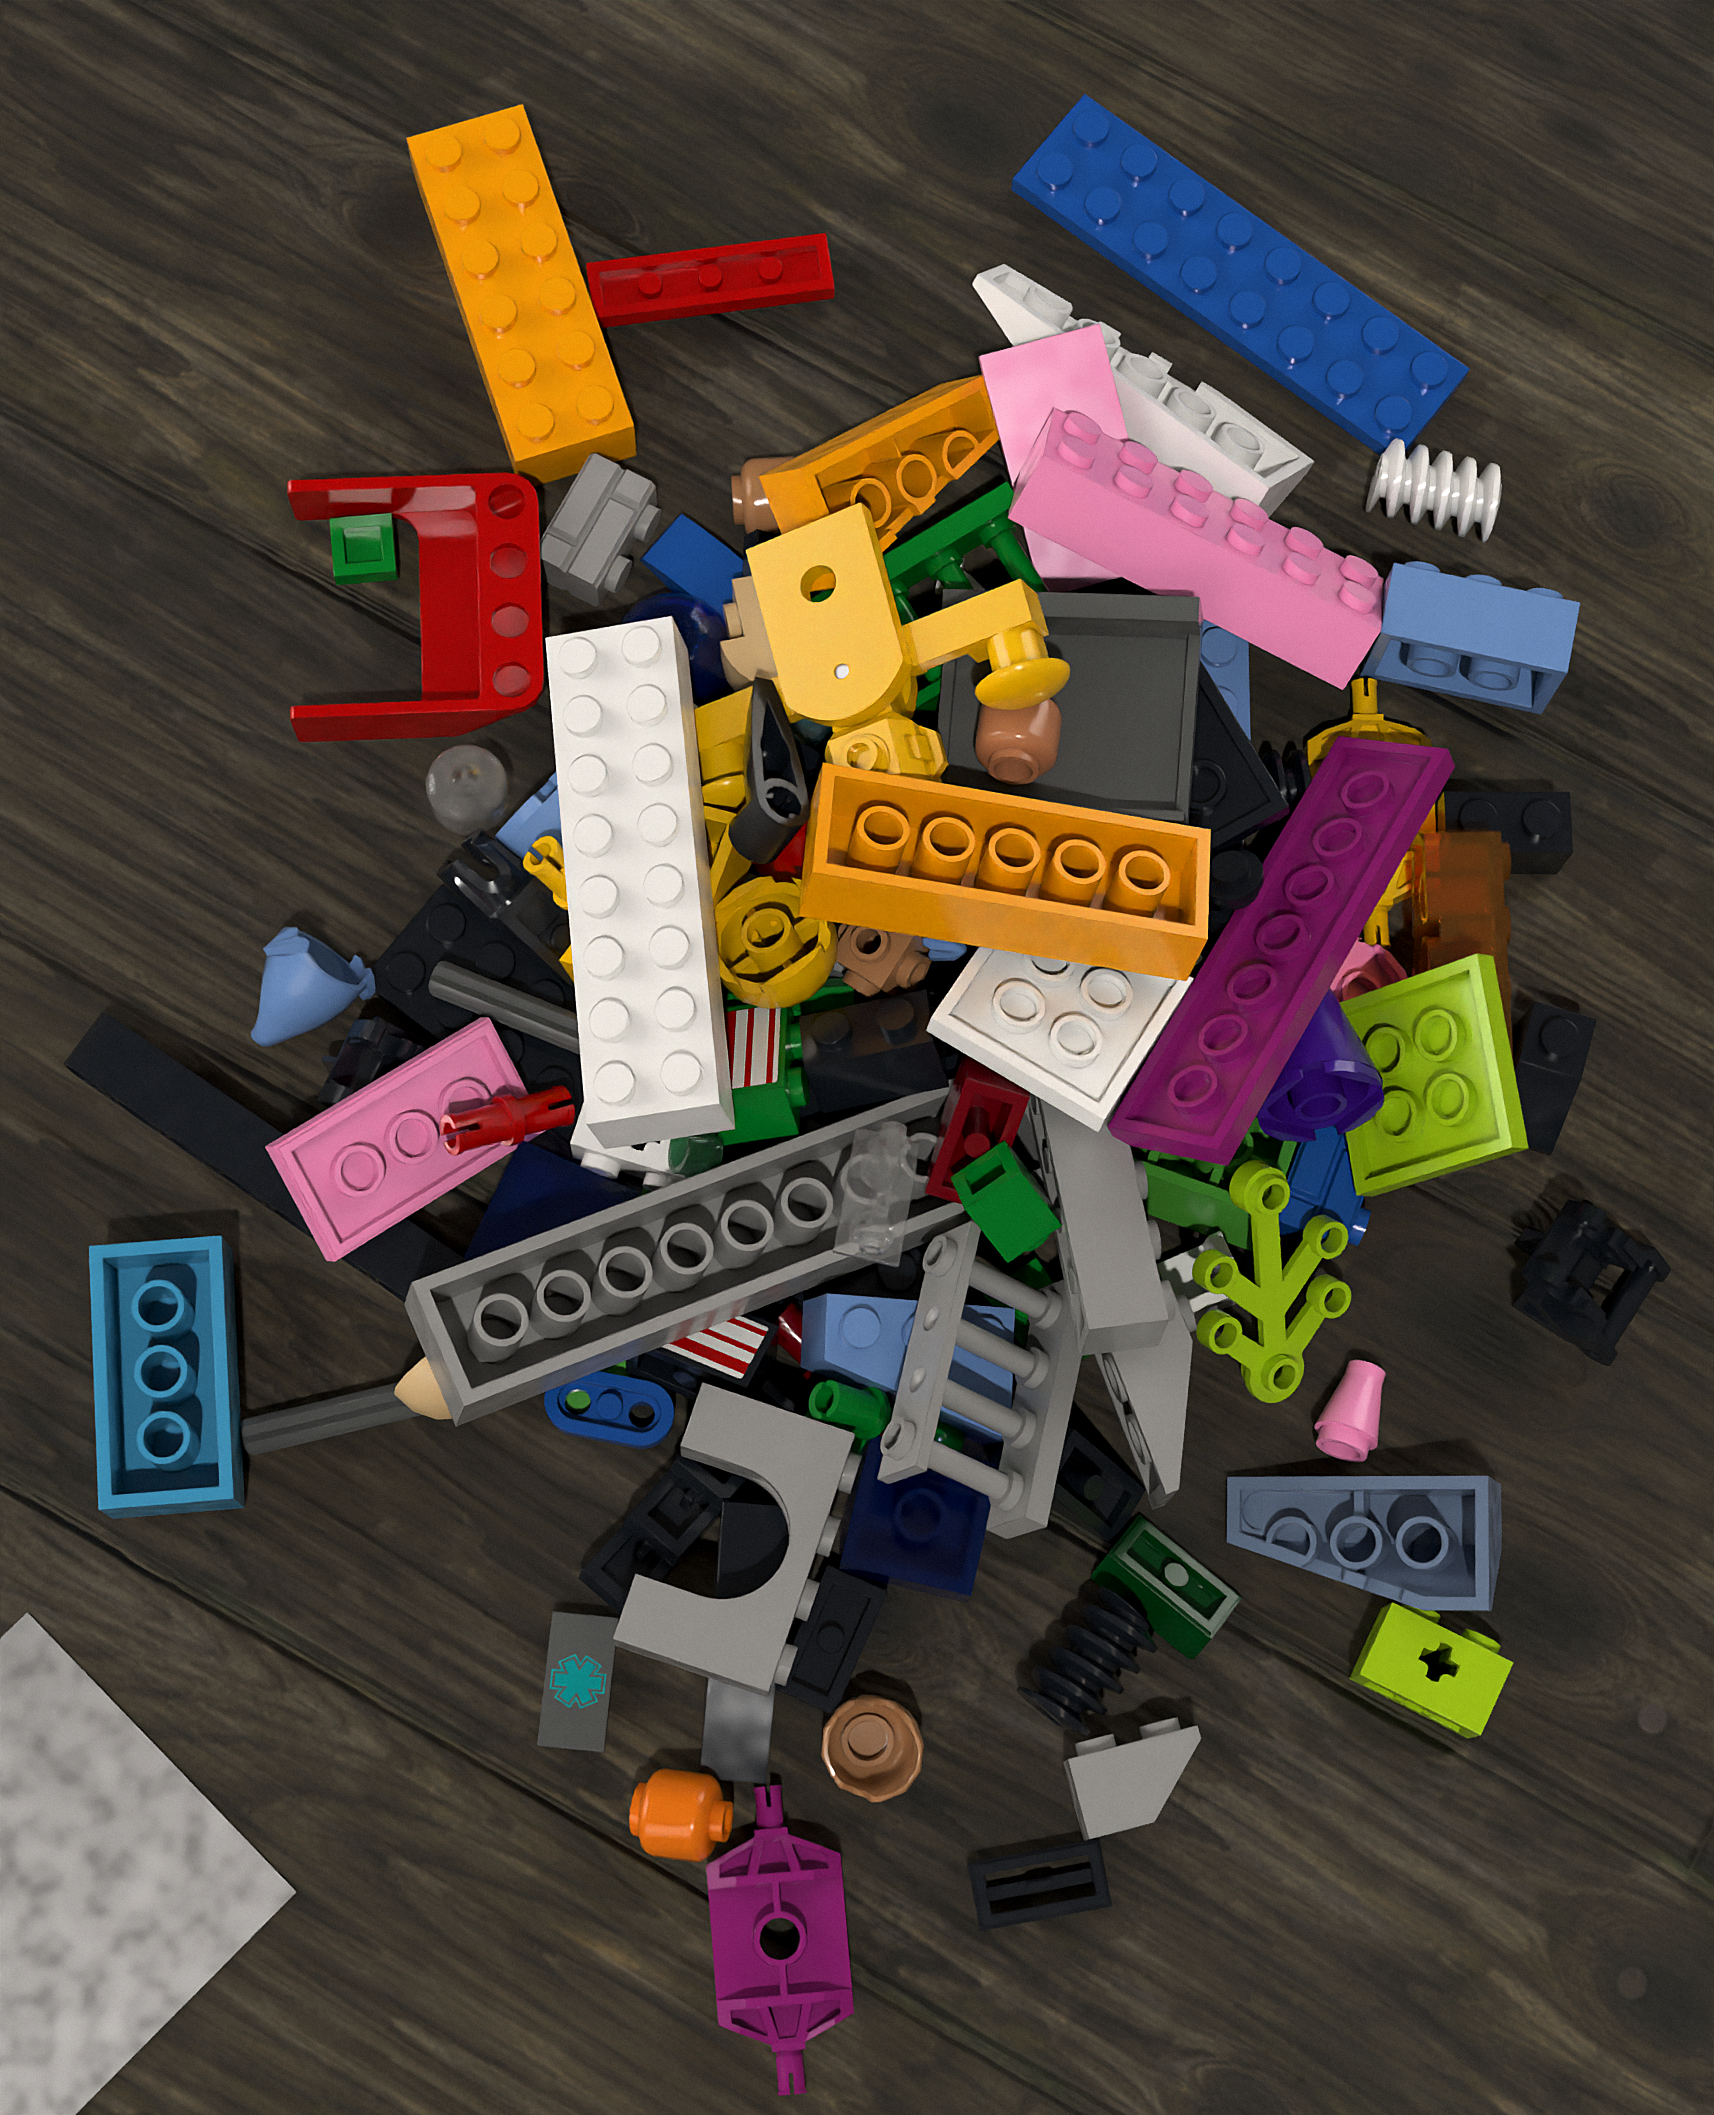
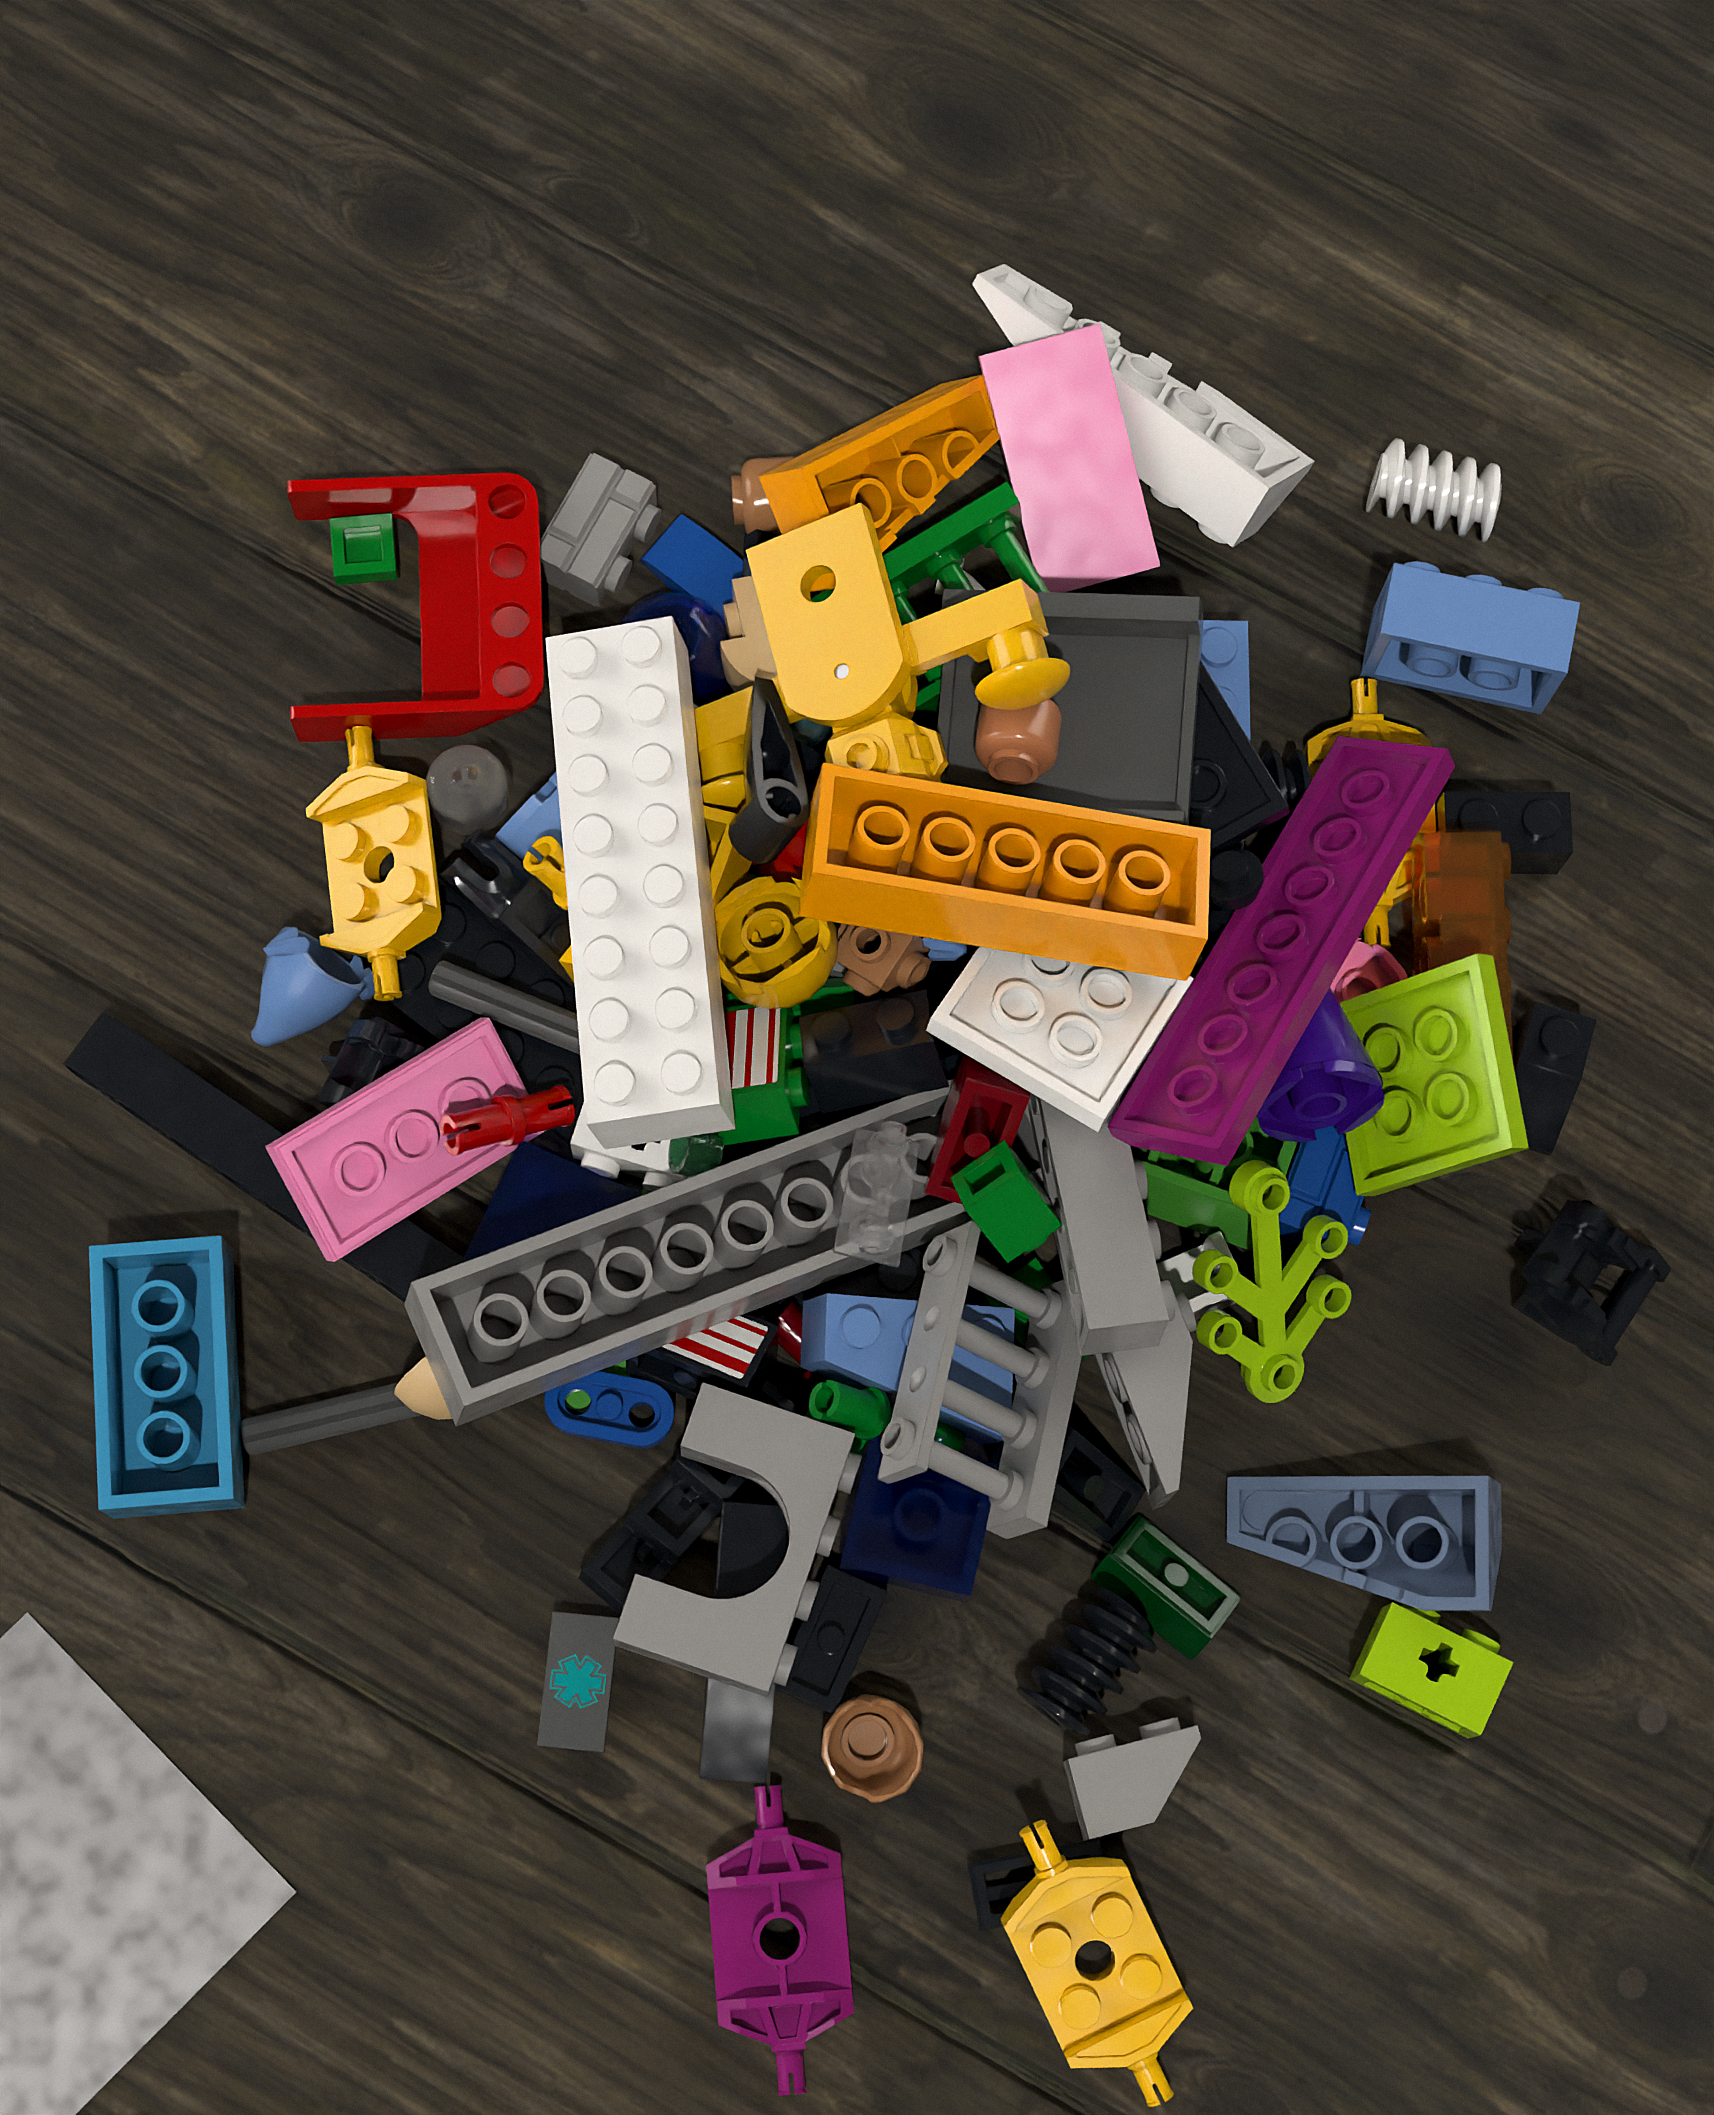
light orange brick [406,104,637,487] -> none
red plate [586,233,835,328] -> none
orange head [629,1768,733,1863] -> none
bright pink brick [1008,408,1383,690] -> none
blue plate [1011,94,1470,456] -> none
bright pink cone [1314,1360,1386,1462] -> none
none -> yellow plate [306,726,442,1001]
none -> yellow plate [1001,1820,1193,2107]

